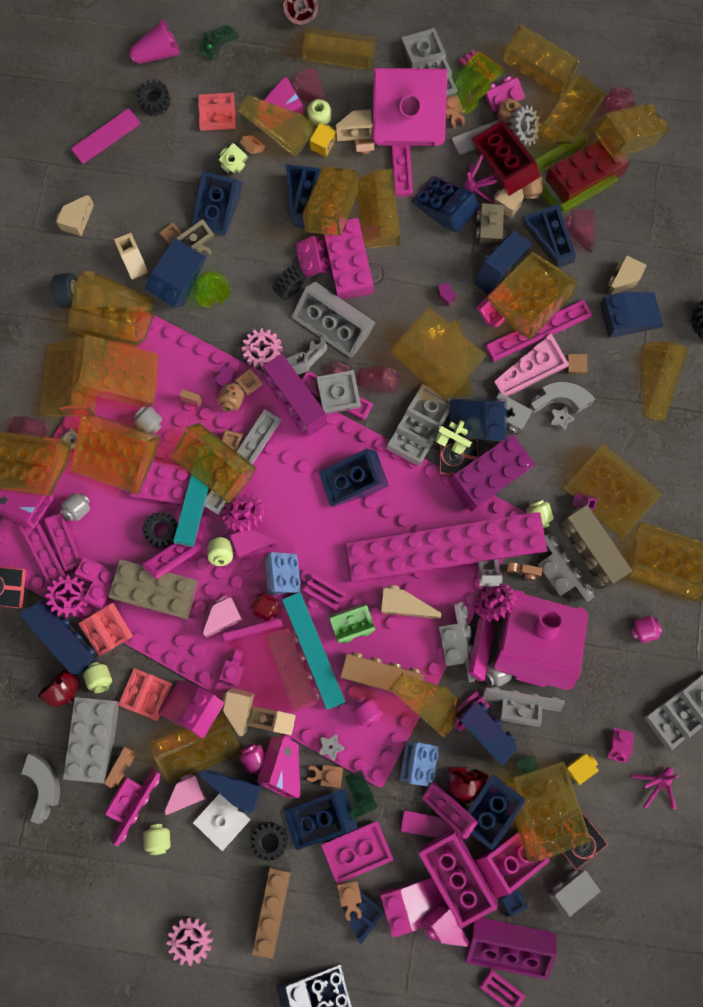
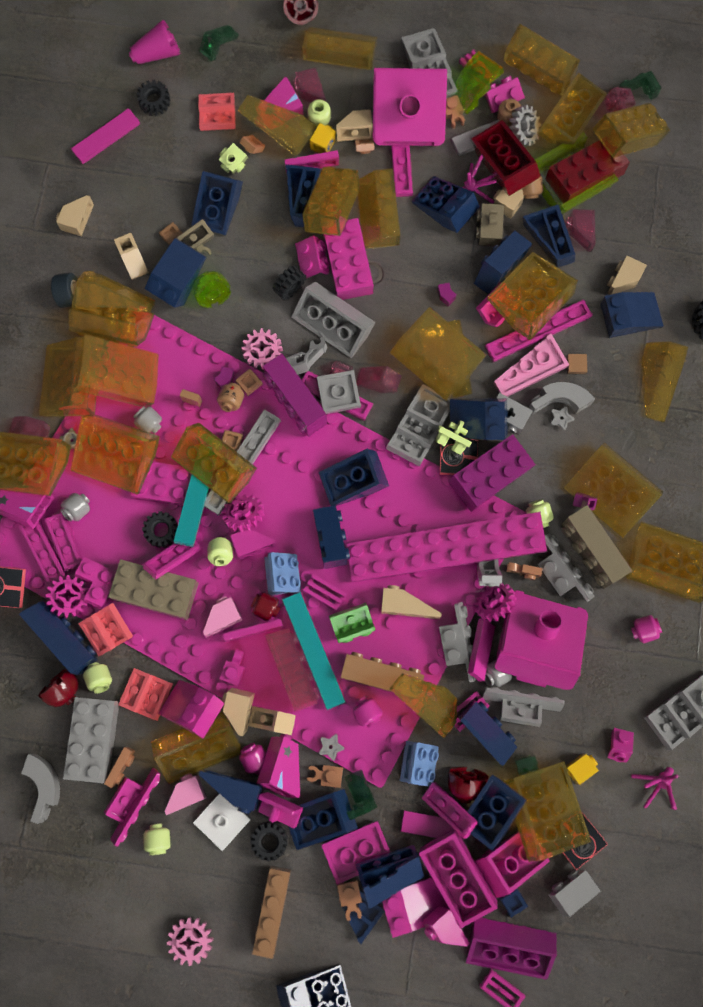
none -> dark pink panel [258,792,303,828]
none -> dark pink tile [284,150,339,174]
none -> dark blue wedge [313,505,350,569]
none -> dark blue wedge [355,845,424,909]
none -> clear green bracket [617,71,662,100]

